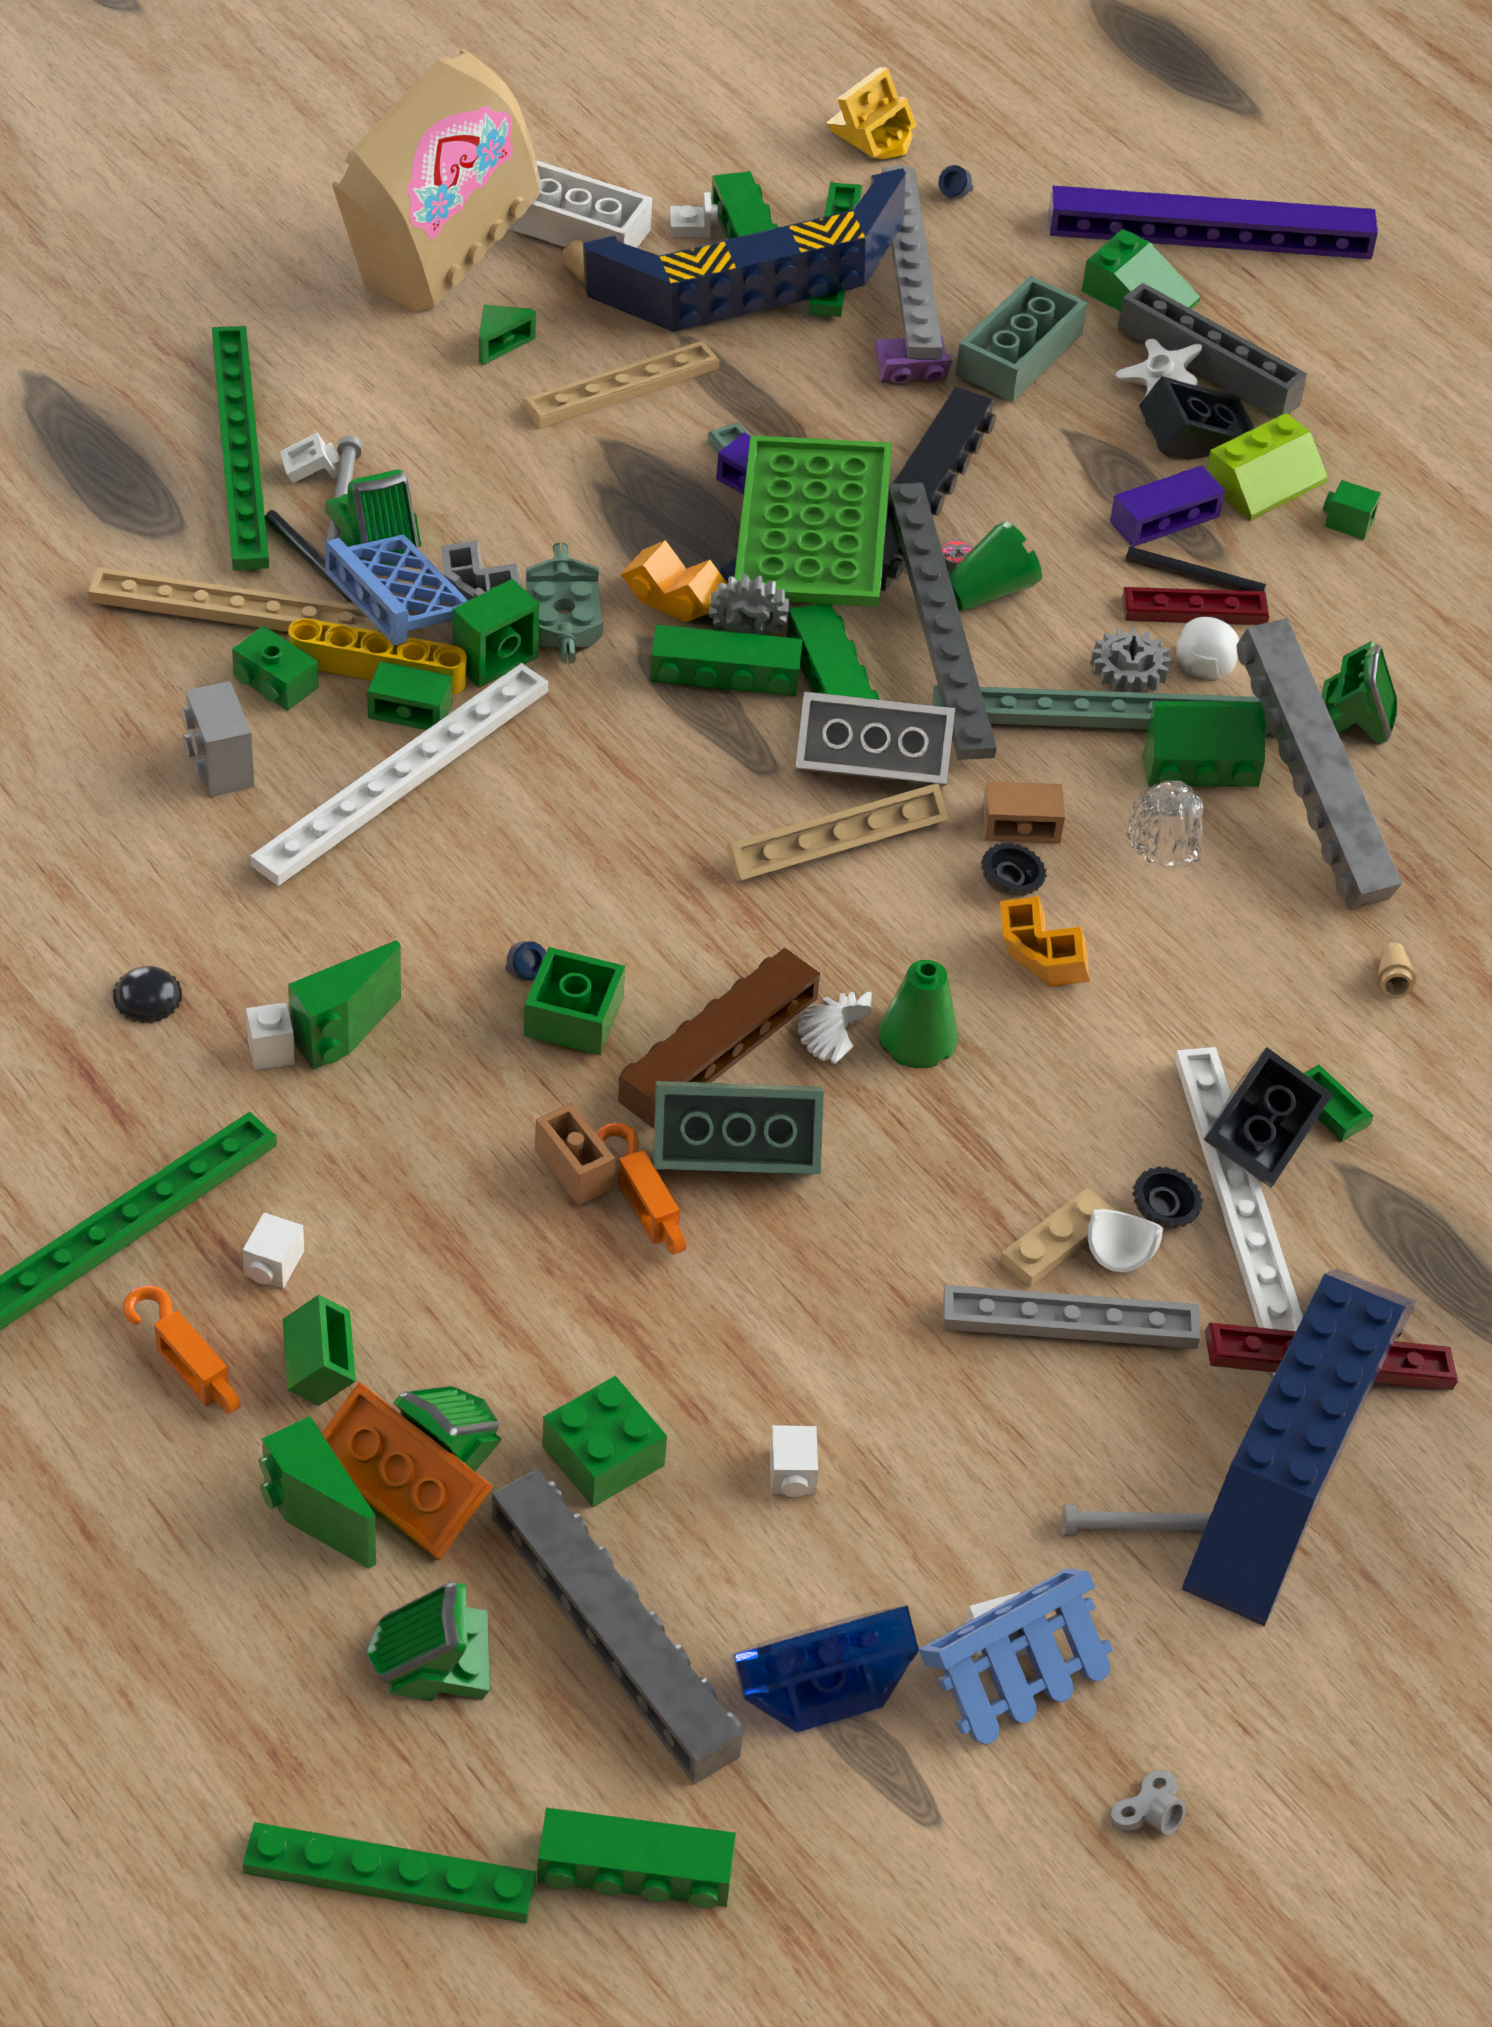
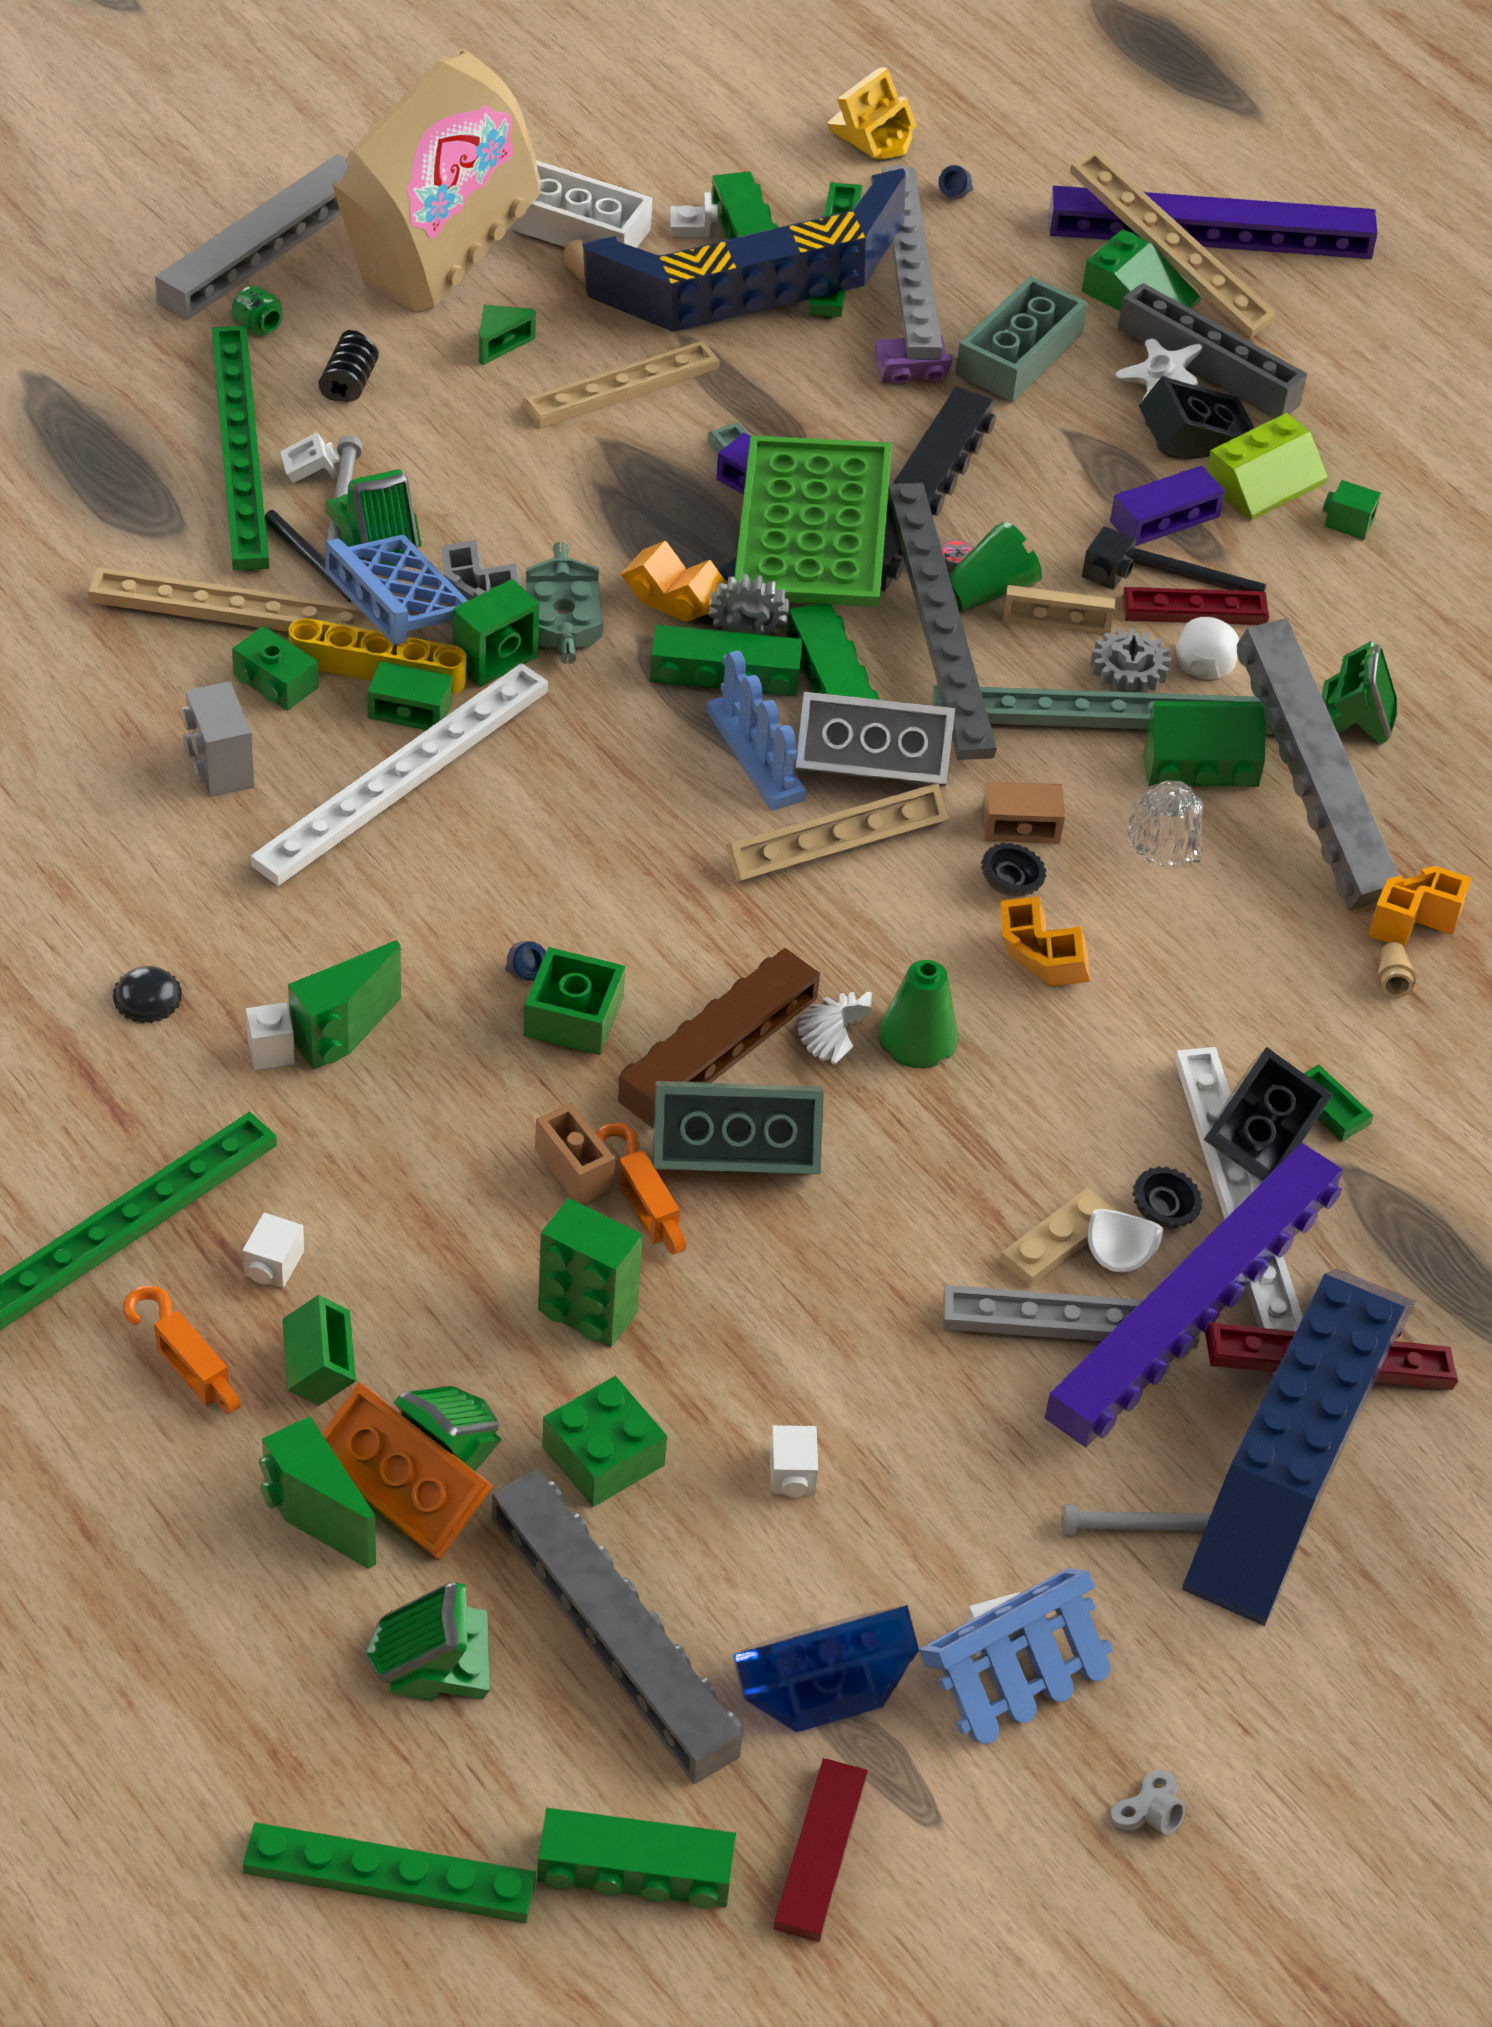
none -> light grey brick [155,154,349,321]
none -> green head [232,285,282,336]
none -> black piece [319,330,379,402]
none -> green brick [538,1198,643,1347]
none -> medium blue fence [706,650,806,811]
none -> dark red tile [773,1758,868,1942]
none -> tan plate [1003,585,1116,634]
none -> dark purple brick [1045,1143,1343,1448]
none -> tan plate [1070,148,1277,338]
none -> black brick [1082,526,1136,590]
none -> light orange brick [1368,866,1472,948]

